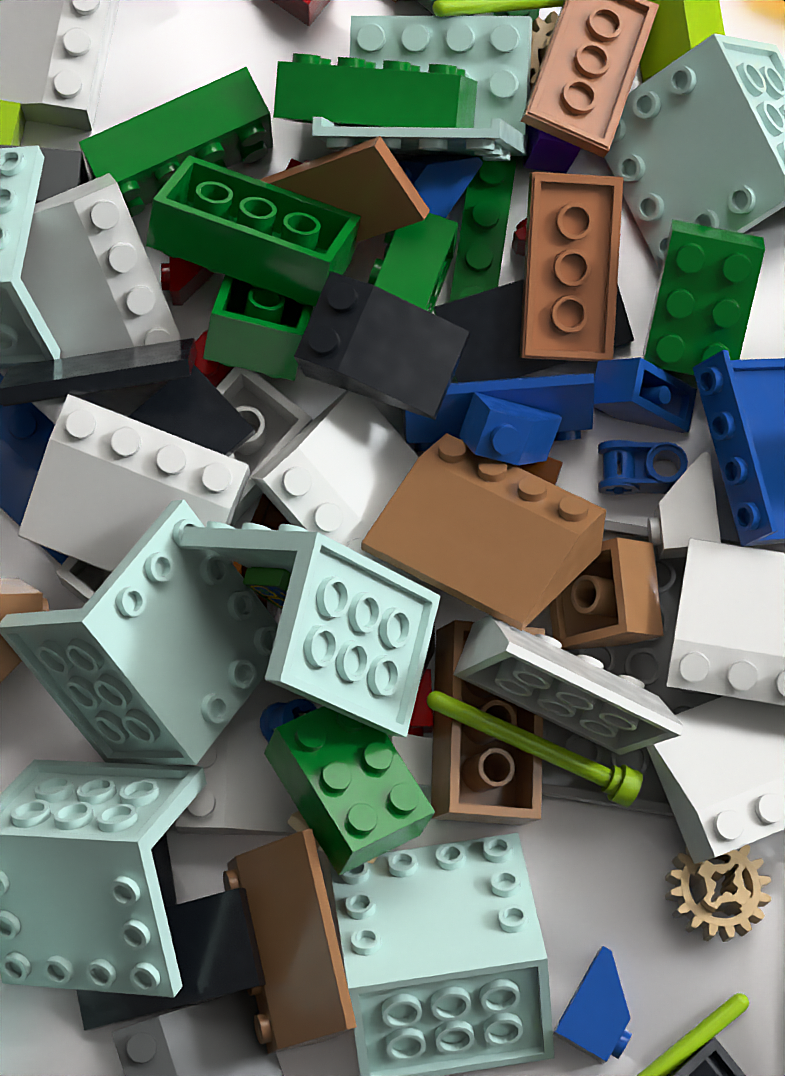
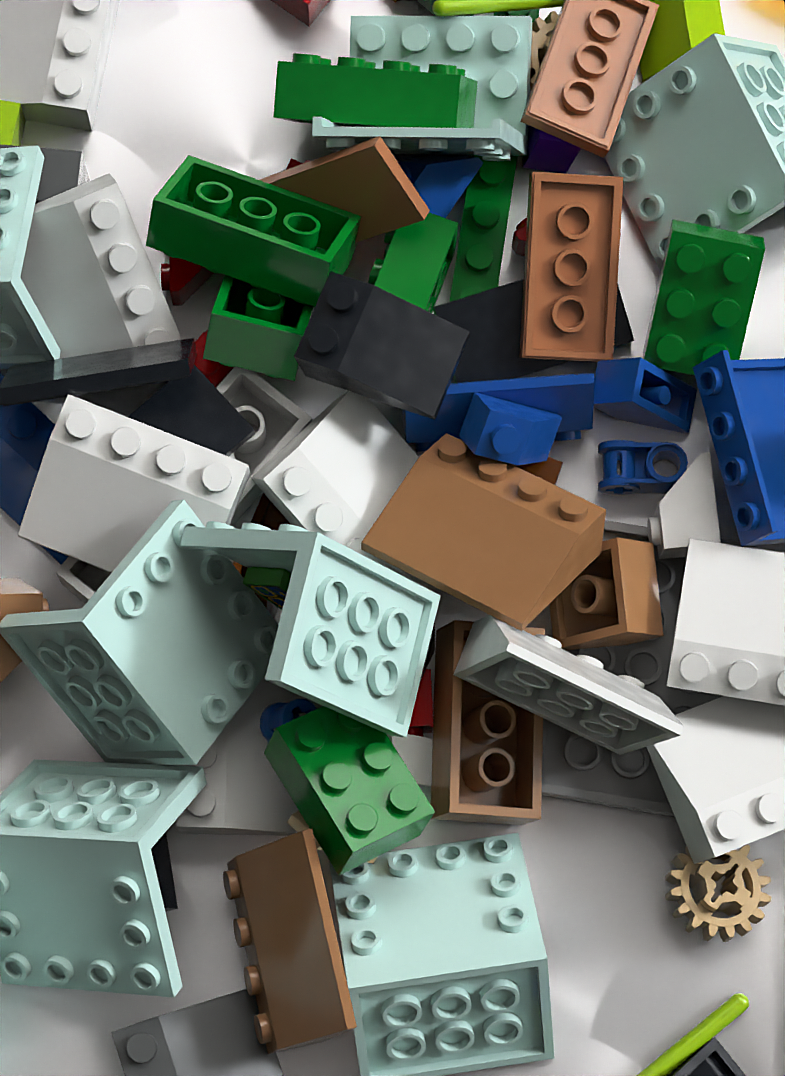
black tile [76,888,266,1031] -> none
green brick [79,66,273,217] -> none
lime piece [427,691,643,808] -> none
blue slope [553,946,632,1064] -> none

